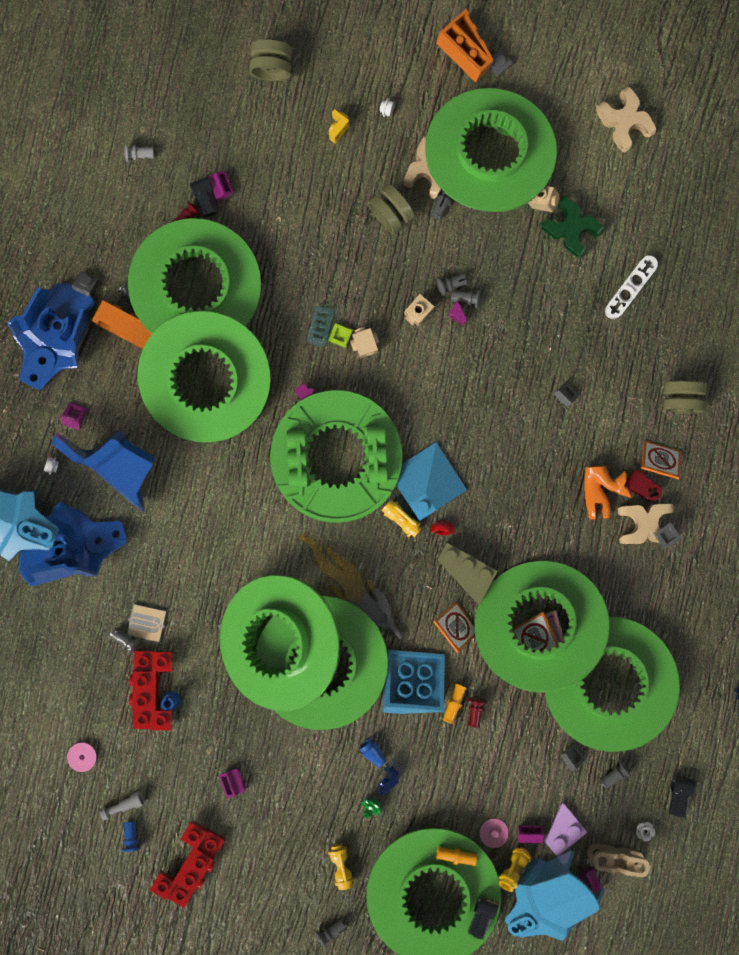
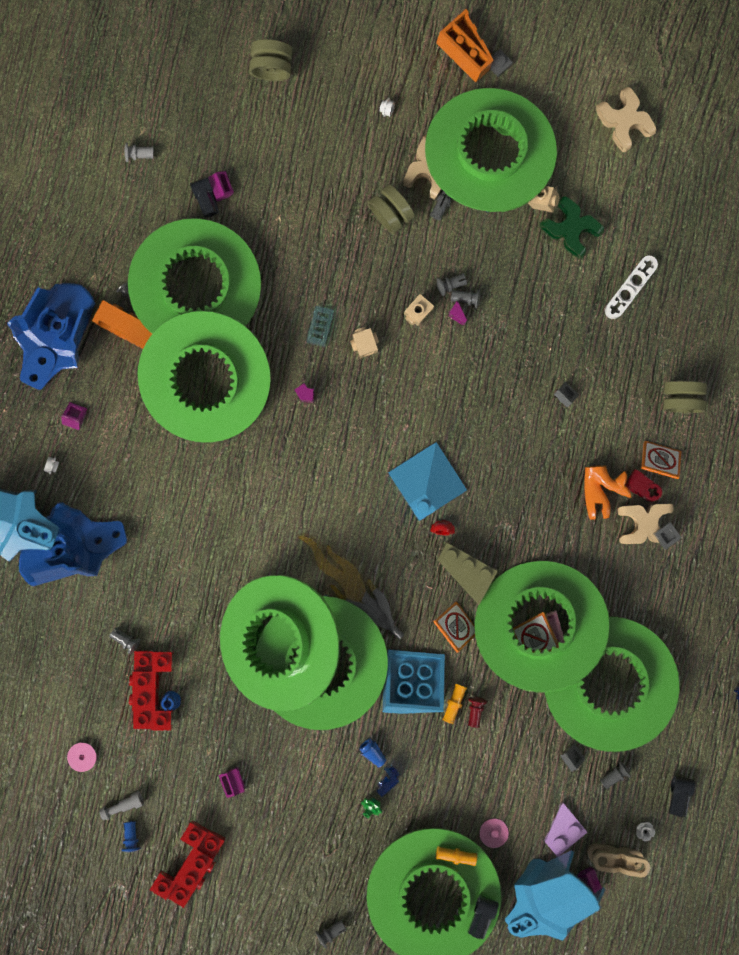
blue piece [51,431,156,513] -> none
dark grey plate [72,271,98,297] -> none
piece [127,604,167,642] -> none
dark red pin [171,201,201,222] -> none
bright green piece [270,390,402,523] -> none
lime tile [328,323,353,348] -> none
yellow piece [328,843,354,890] -> none
yellow bracket [329,109,350,144] -> none
yellow piece [381,499,421,538] -> none
yellow piece [499,848,531,892] -> none
magenta piece [517,825,544,843] -> none

